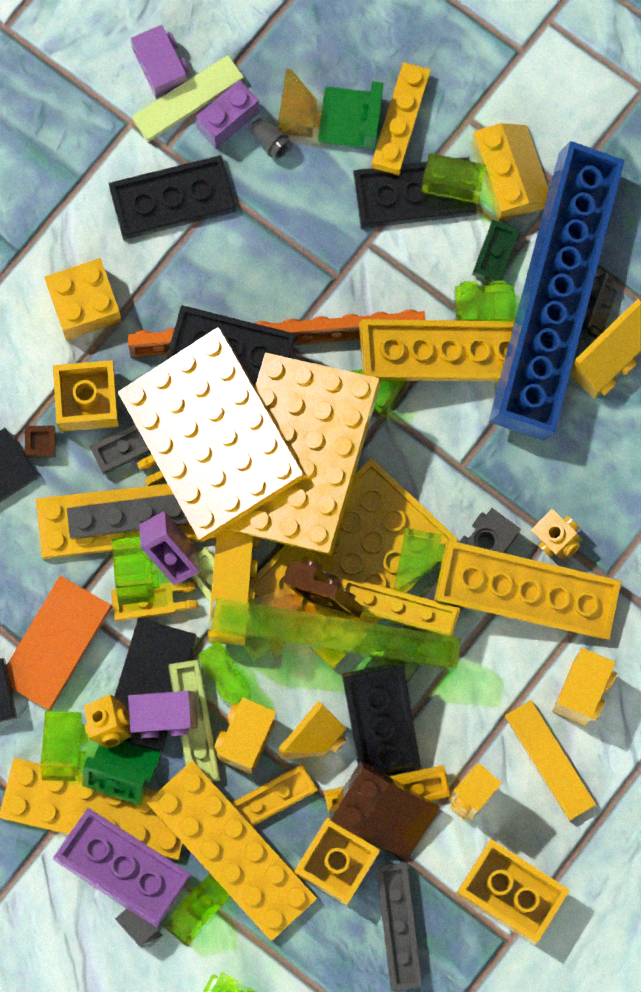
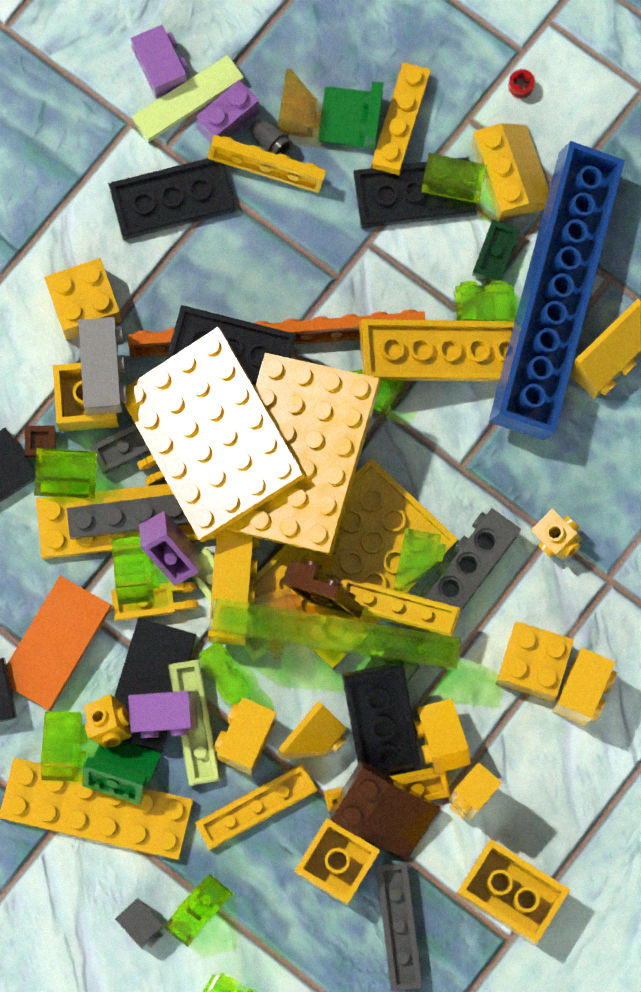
medium lavender tile [53,808,192,928] -> none
yellow plate [146,761,317,941] -> none
yellow plate [434,540,621,640] -> none
yellow tile [504,700,596,821] -> none
dark grey hinge [582,273,618,337] -> none
none -> clear neon green brick [34,448,97,499]
none -> light grey brick [78,317,127,415]
none -> yellow plate [207,135,326,193]
none -> yellow brick [413,698,471,774]
none -> yellow brick [495,621,574,702]
none -> red bush [508,69,535,99]

